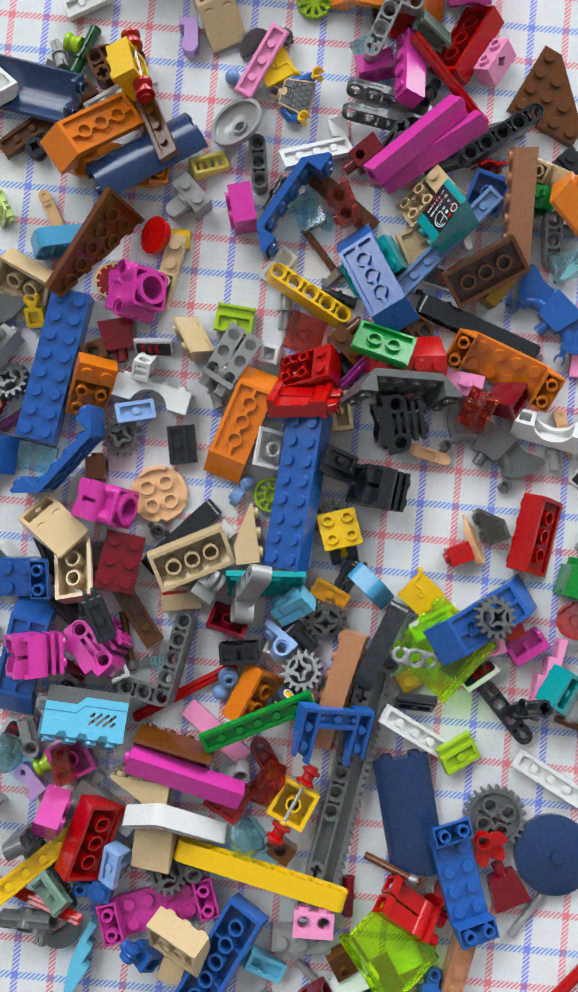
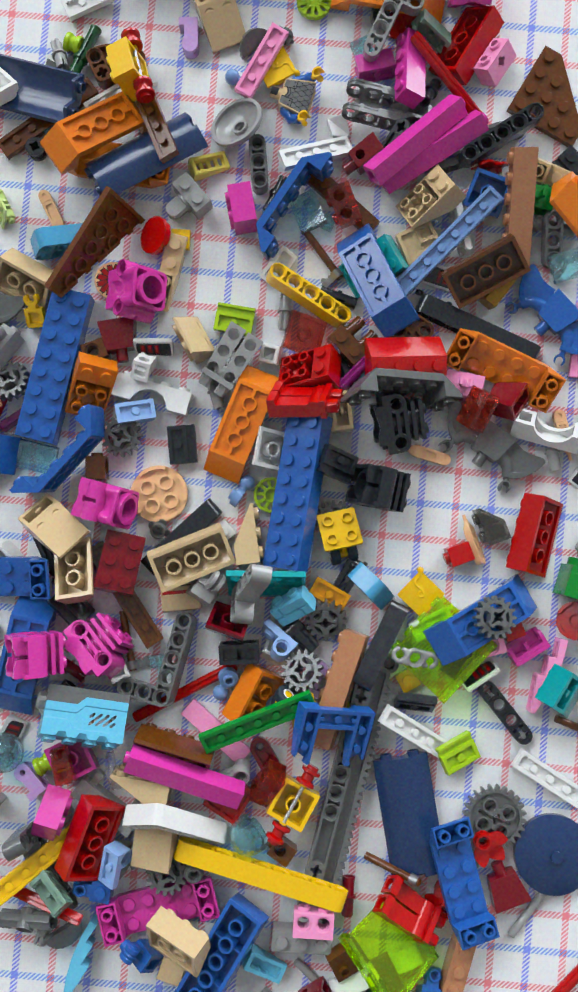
light grey piece [17,715,44,758] -> none
black hinge [81,587,118,644] -> none
green tile [350,319,418,370] -> none
teal slope [417,178,480,254] -> none
black piece [506,698,553,722] -> none

